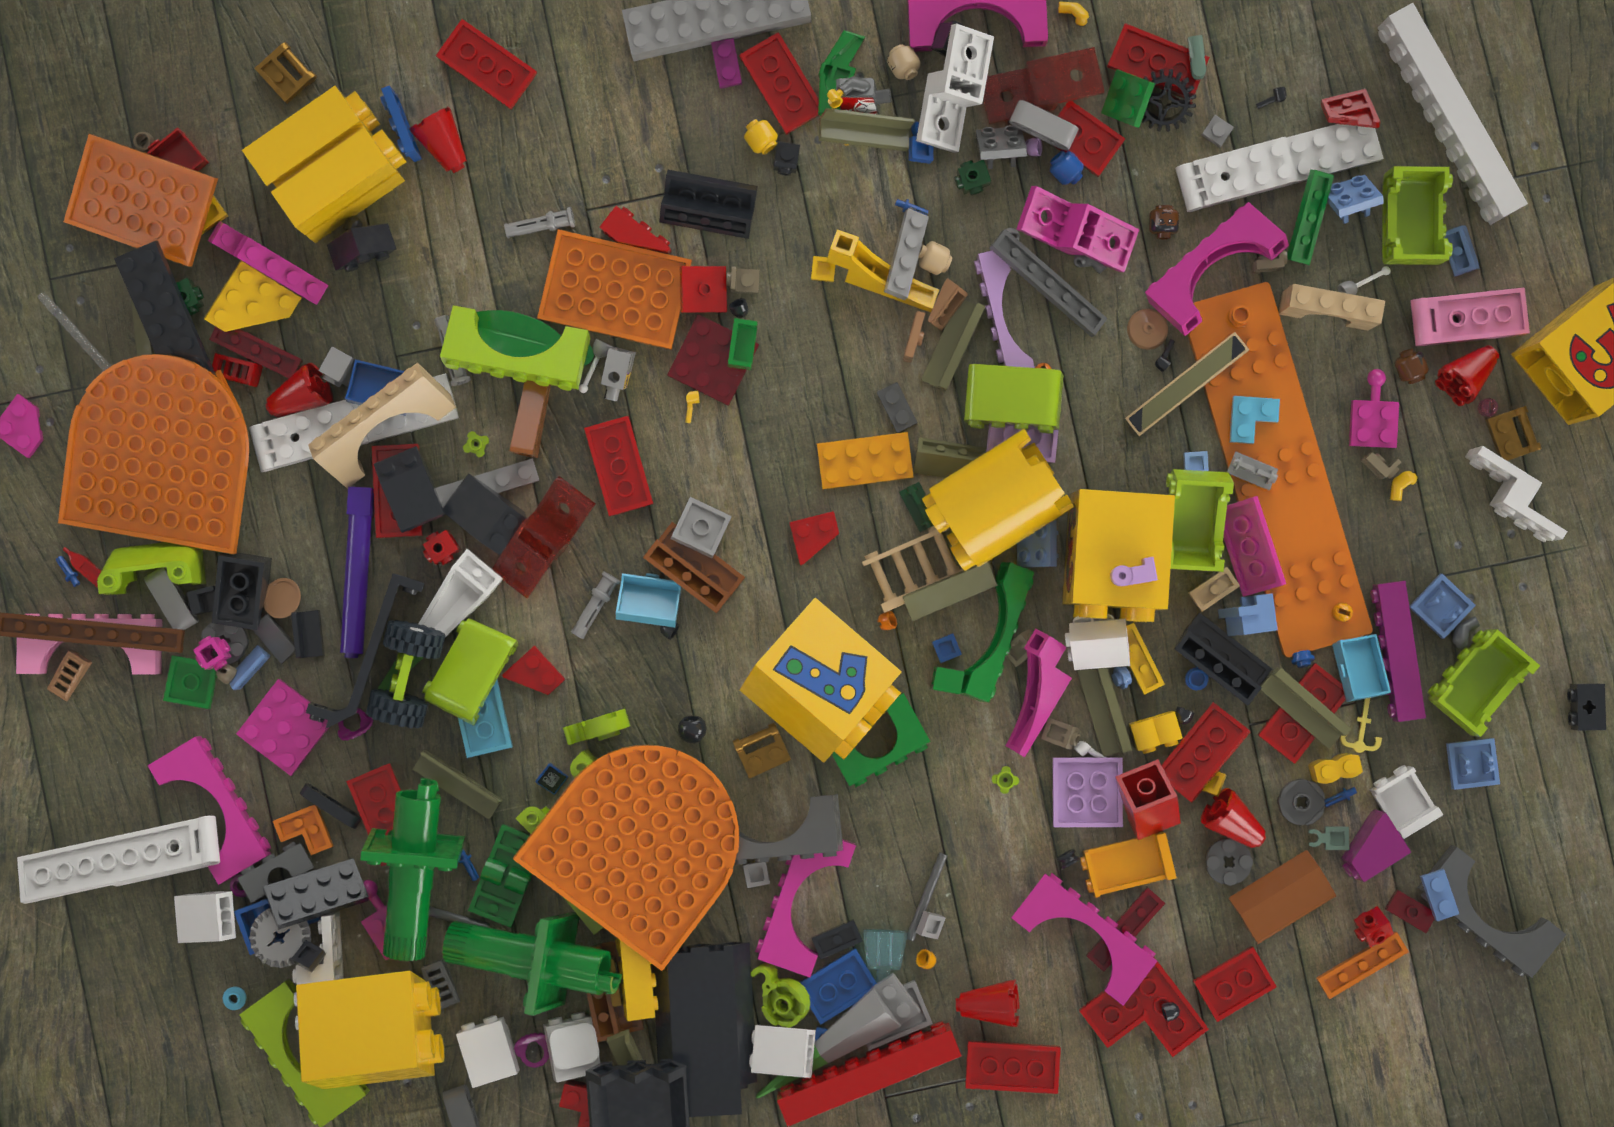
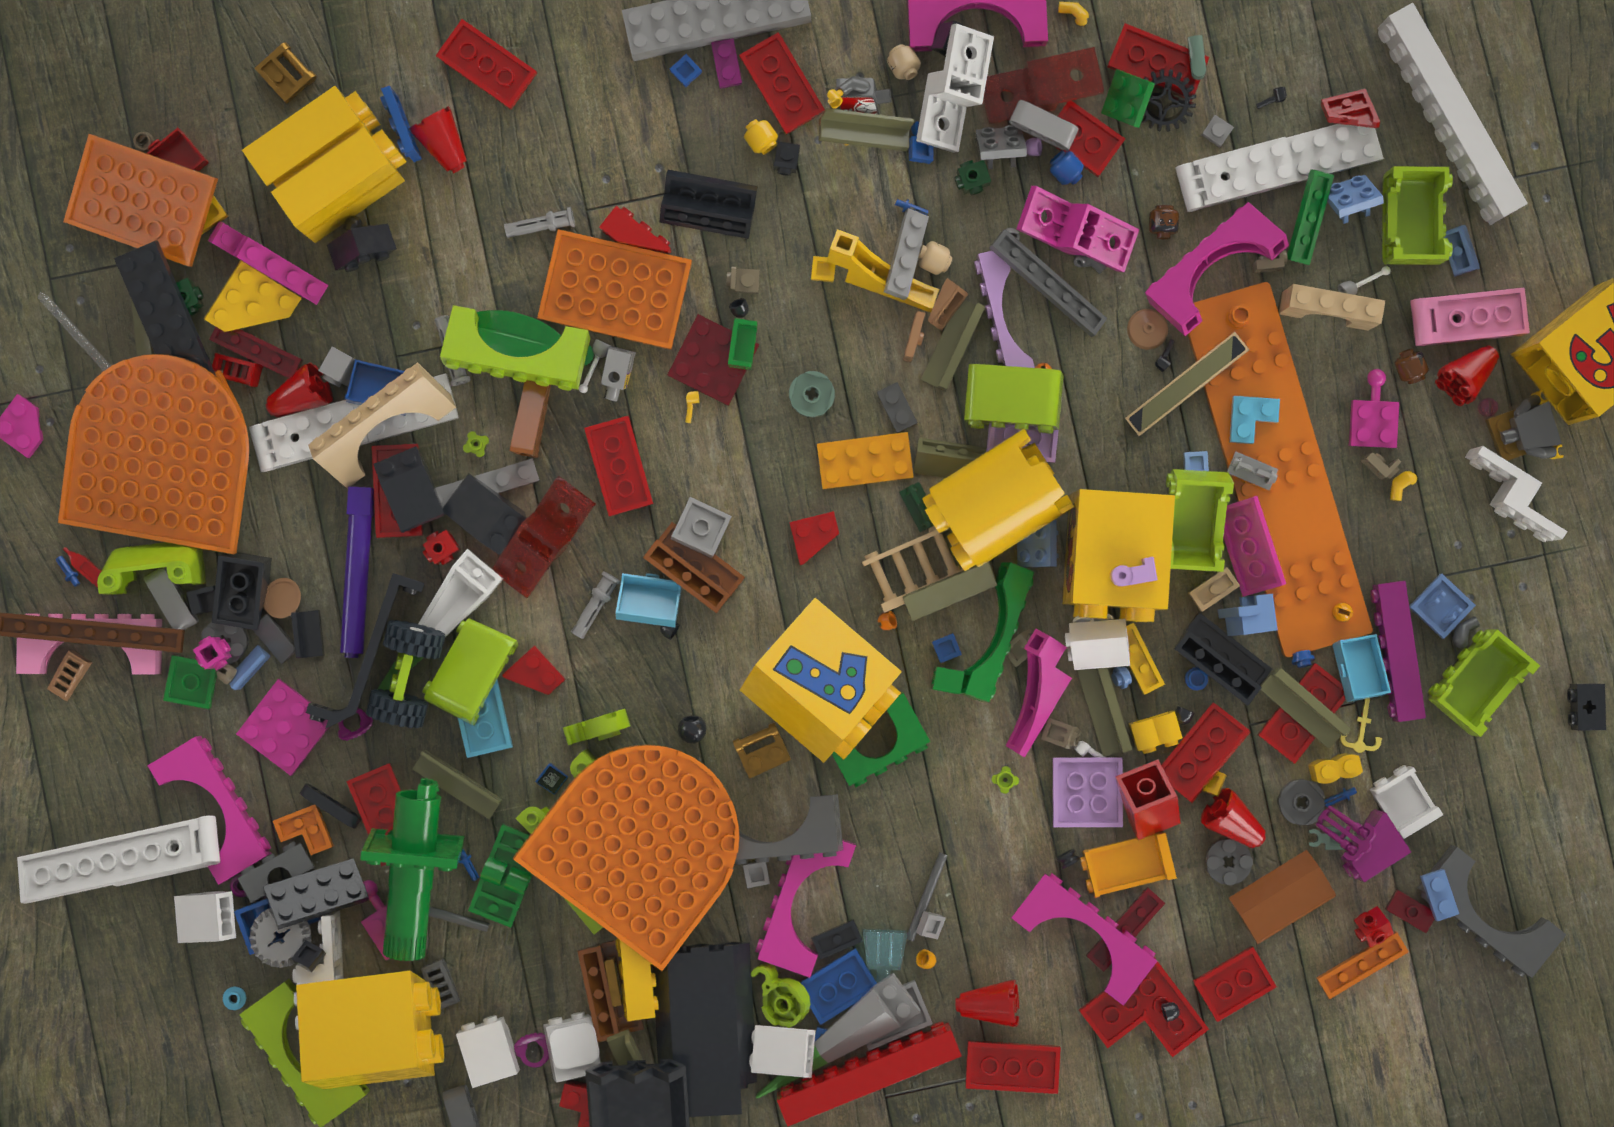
green piece [442,912,622,1016] -> none
red plate [680,266,727,313] -> none
green plate [818,30,866,117] -> none
medium blue plate [1446,738,1500,790] -> none
none -> blue plate [670,54,702,88]
none -> sand green plate [789,371,835,418]
none -> magenta piece [1316,806,1376,862]
none -> dark grey torso [1500,389,1564,459]

